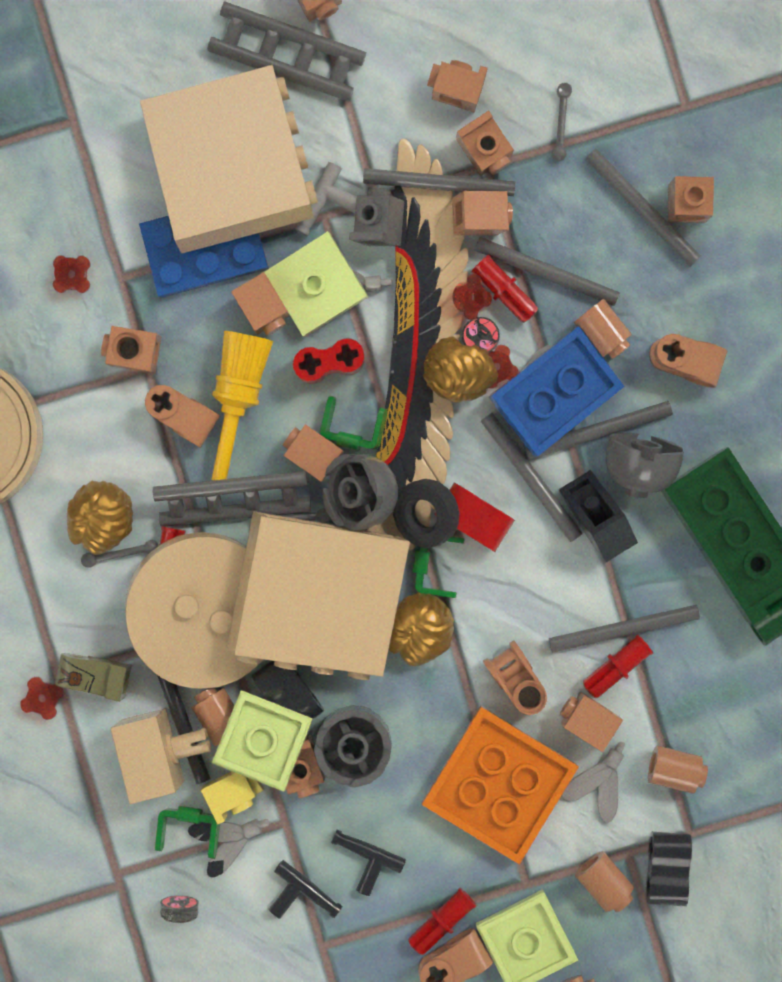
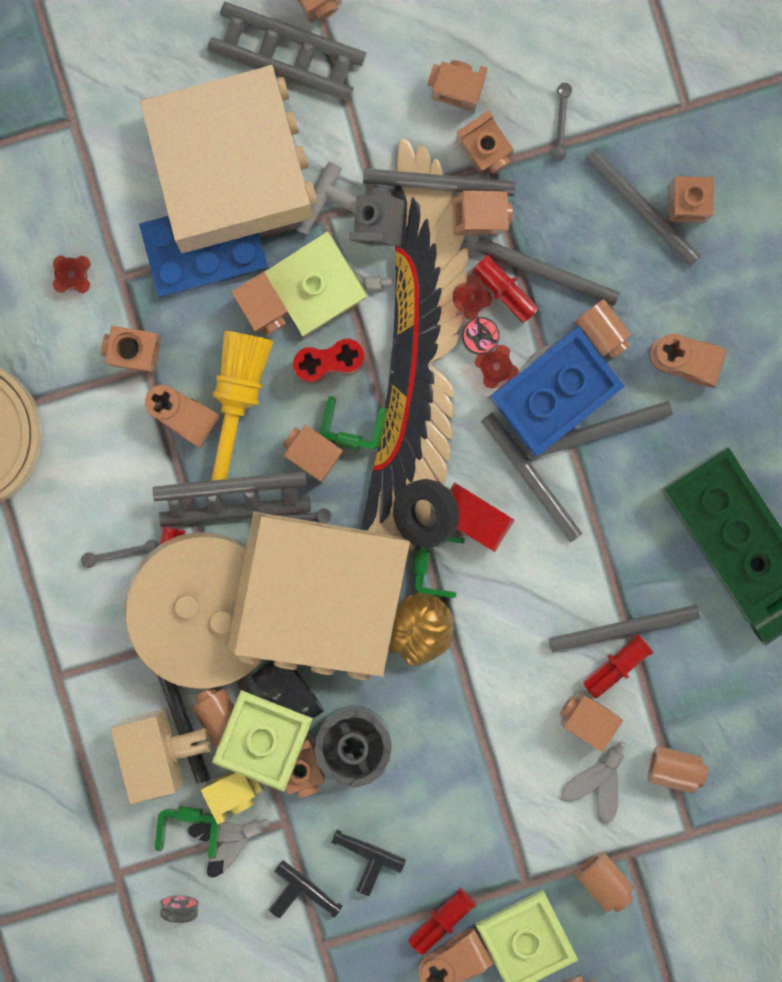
clear red plate [20,677,64,720] -> none
olive leg [55,653,132,702] -> none
pearl gold hair [67,480,133,555] -> none
dark grey cylinder [322,453,398,531] -> none
orange plate [422,706,579,865] -> none
pearl gold hair [423,336,498,403] -> none
nougat piece [483,640,547,715] -> none
black slope [558,470,638,563] -> none
dark grey cylinder [605,432,684,498] -> none
black axle [646,831,692,907] -> none

